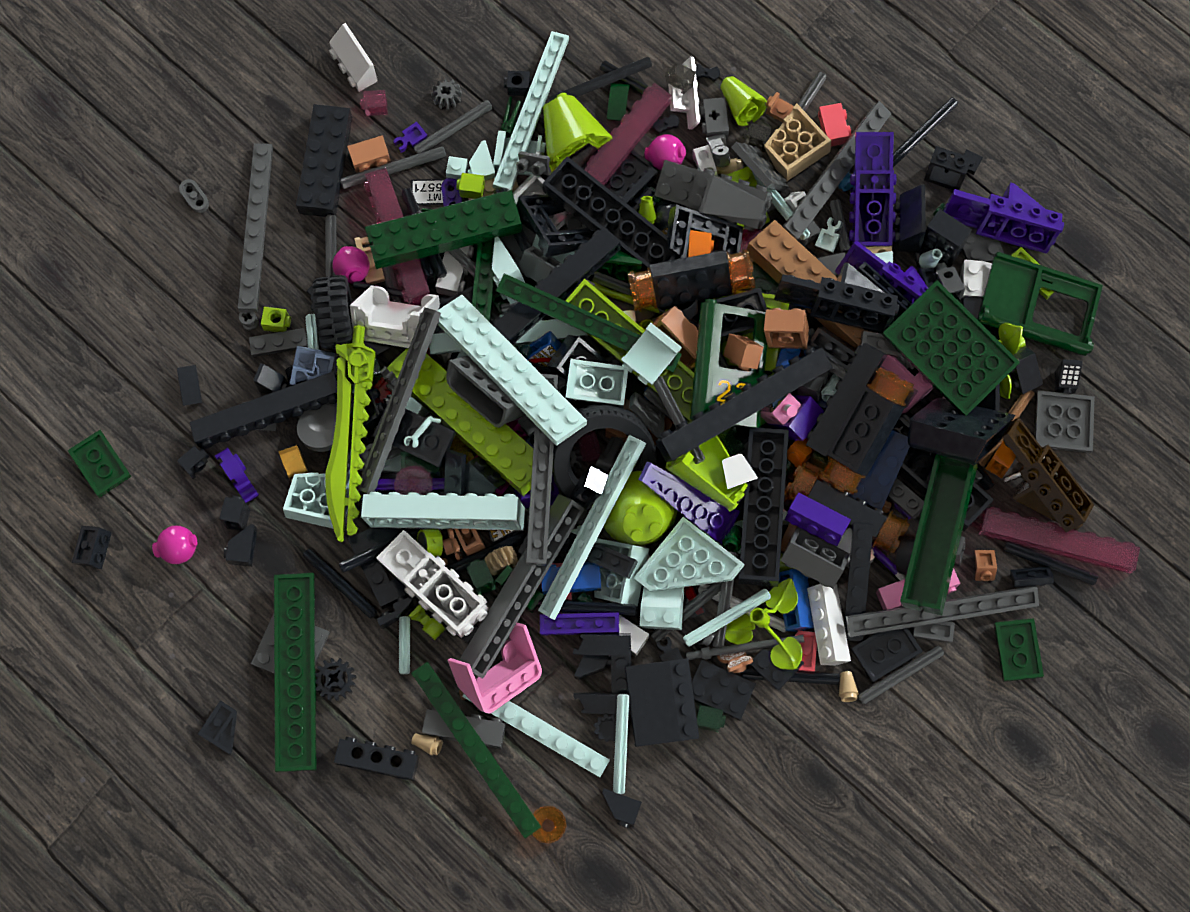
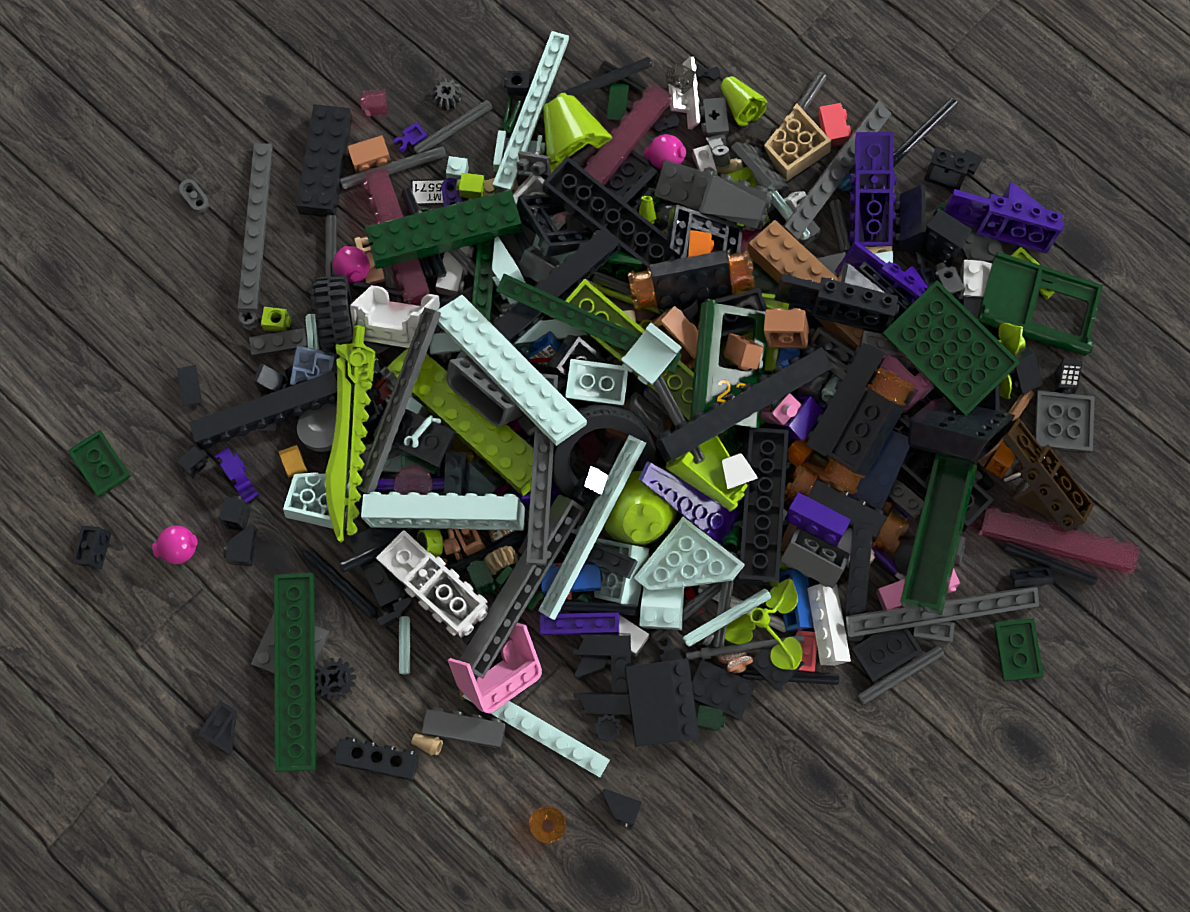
white slope [329,23,377,92] -> none
lime leg [408,604,446,640] -> none
dark green plate [411,662,542,839] -> none
light aqua slope [467,140,496,181] -> none
light aqua axle [613,694,629,794] -> none
nougat bracket [766,92,794,123] -> none
light aqua plate [815,217,842,253] -> none
tan cone [839,671,859,702] -> none
light aqua cone [919,249,942,269] -> none
nougat bracket [974,550,997,581] -> none

